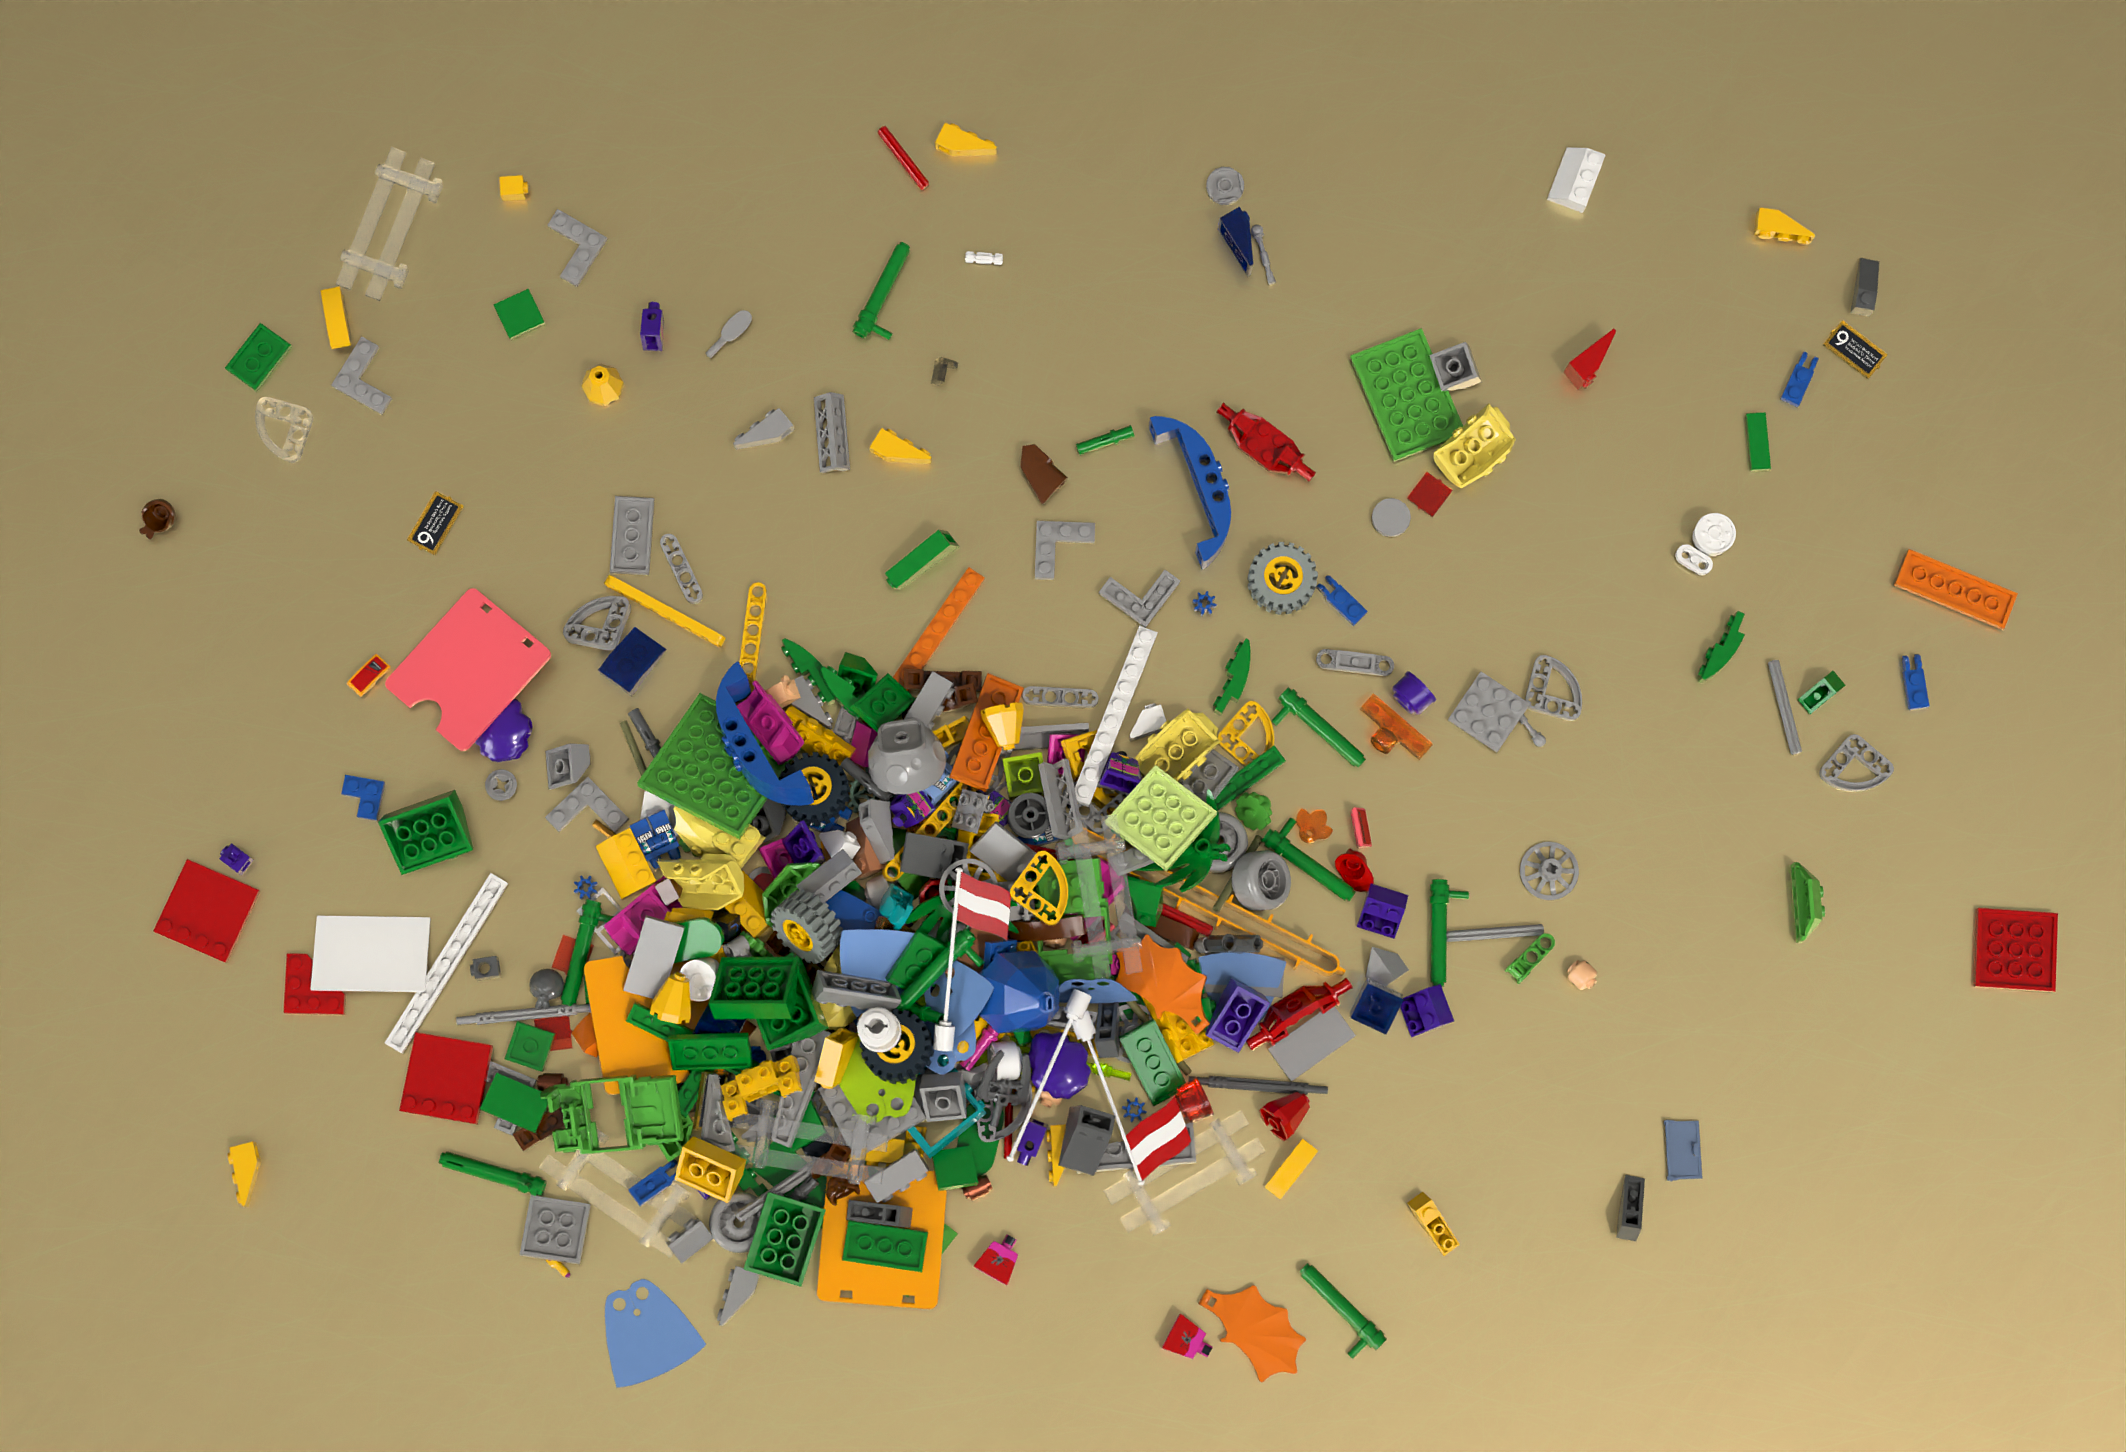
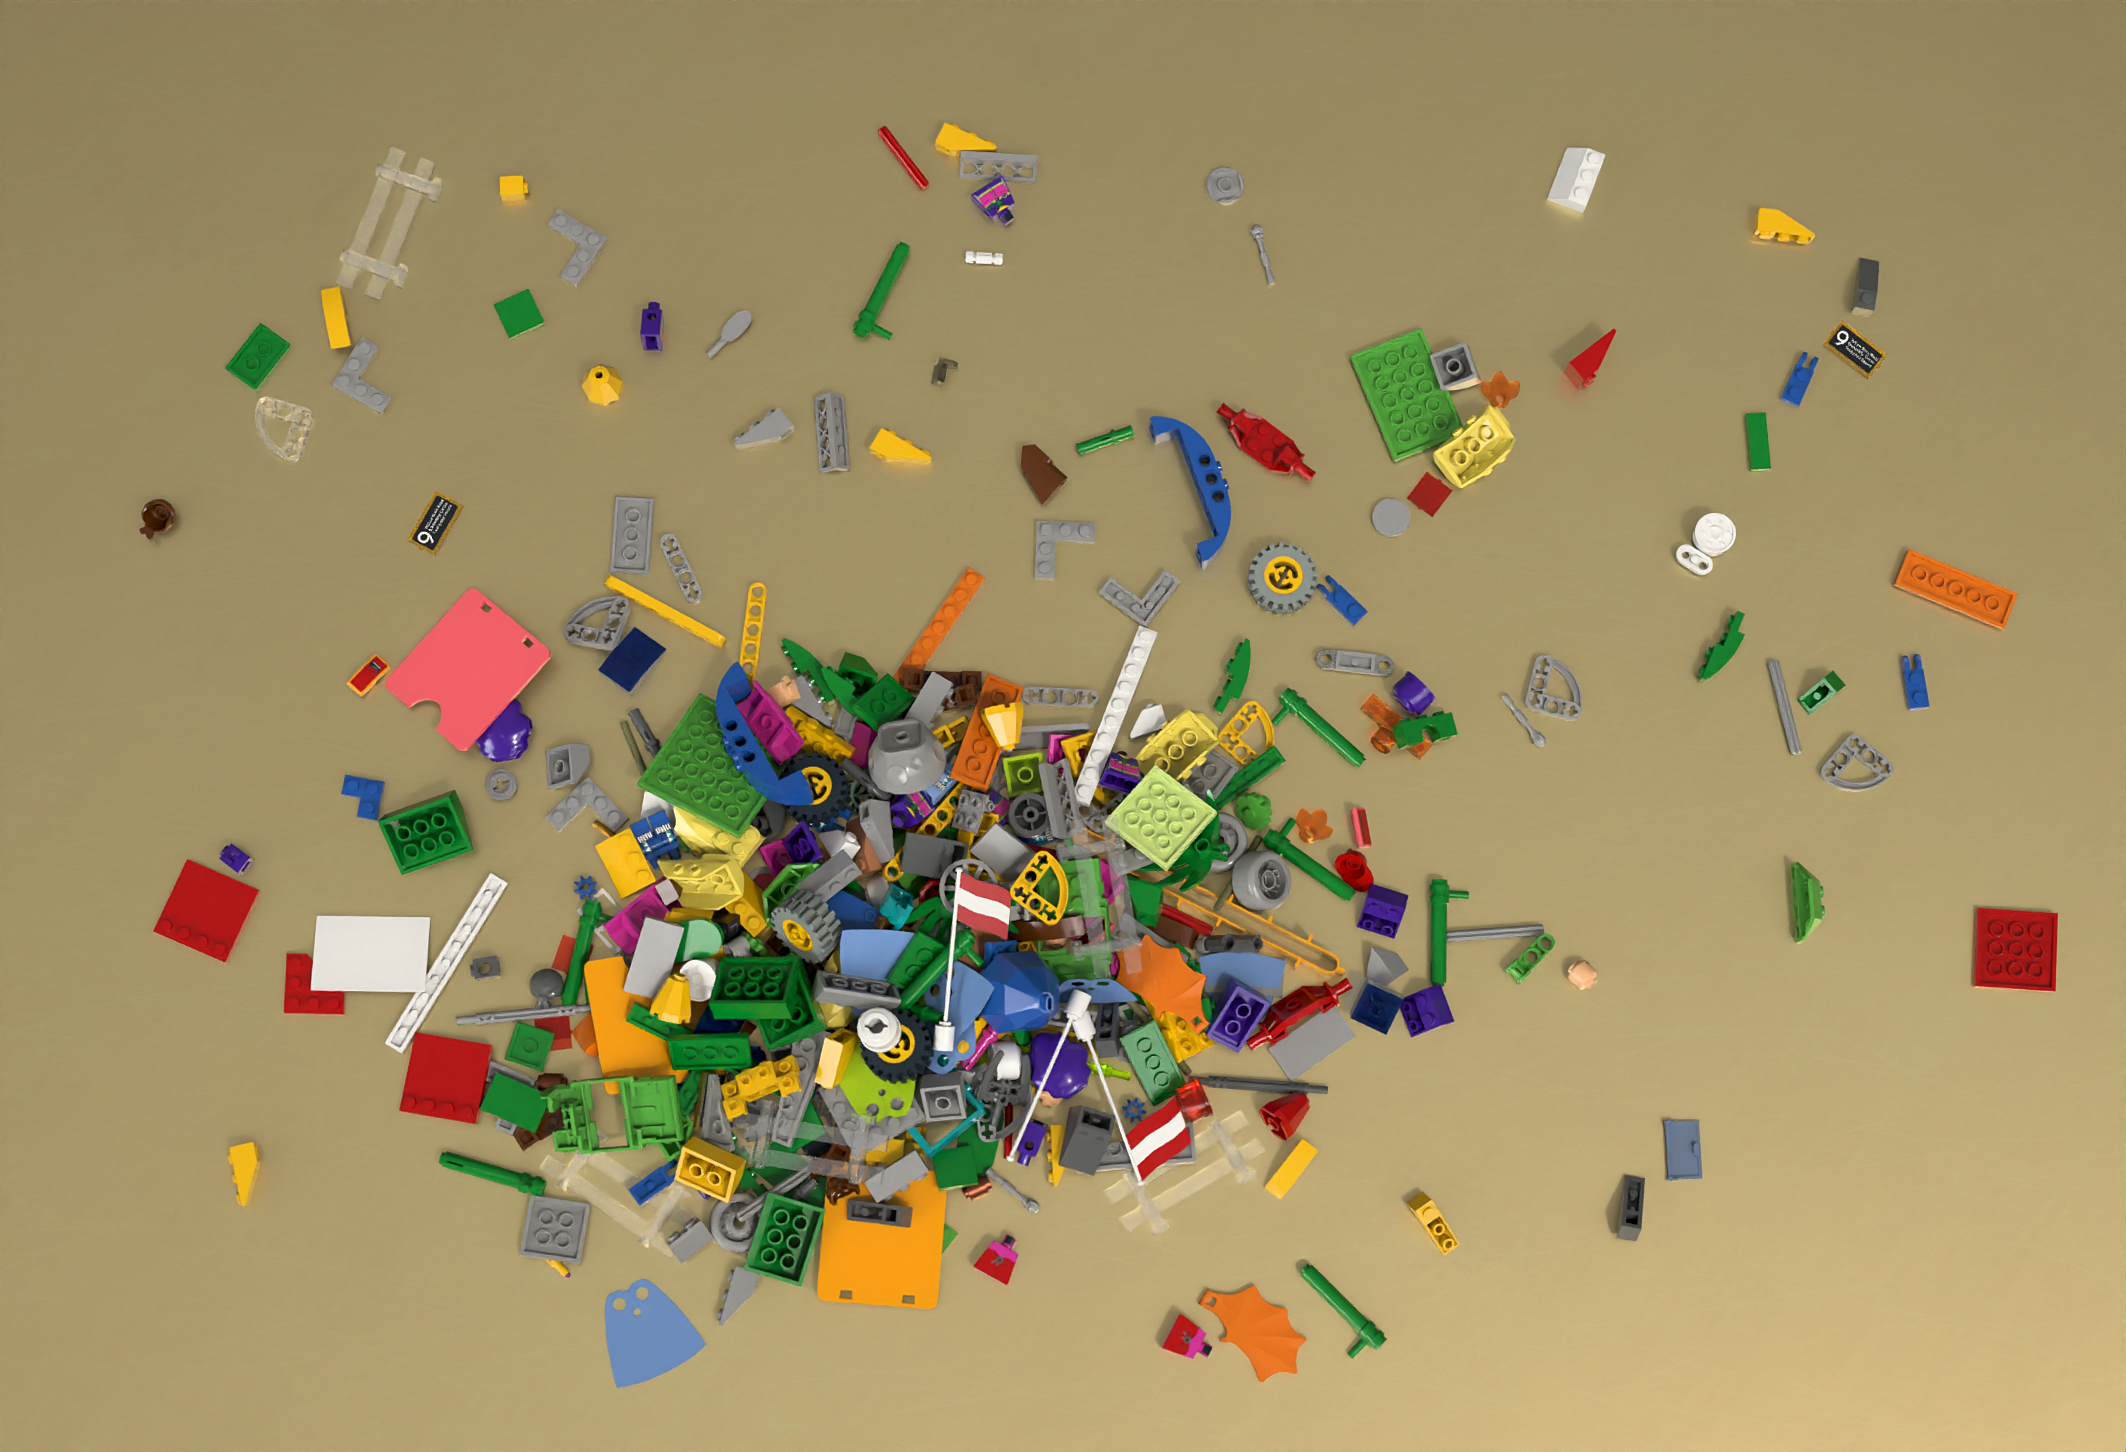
green tile [842,1220,928,1273] -> none
green slope [885,530,960,589] -> none
blue gear [1192,591,1217,616] -> none
clear blue slope [1218,206,1253,277] -> none
light grey plate [1448,672,1530,753] -> none
light grey wheel [1520,842,1579,900] -> none
none -> light grey fence [959,150,1037,183]
none -> torso [972,175,1015,225]
none -> light grey piece [985,1167,1039,1213]
none -> green arch [1392,711,1458,750]
none -> clear orange plate [1481,371,1520,409]

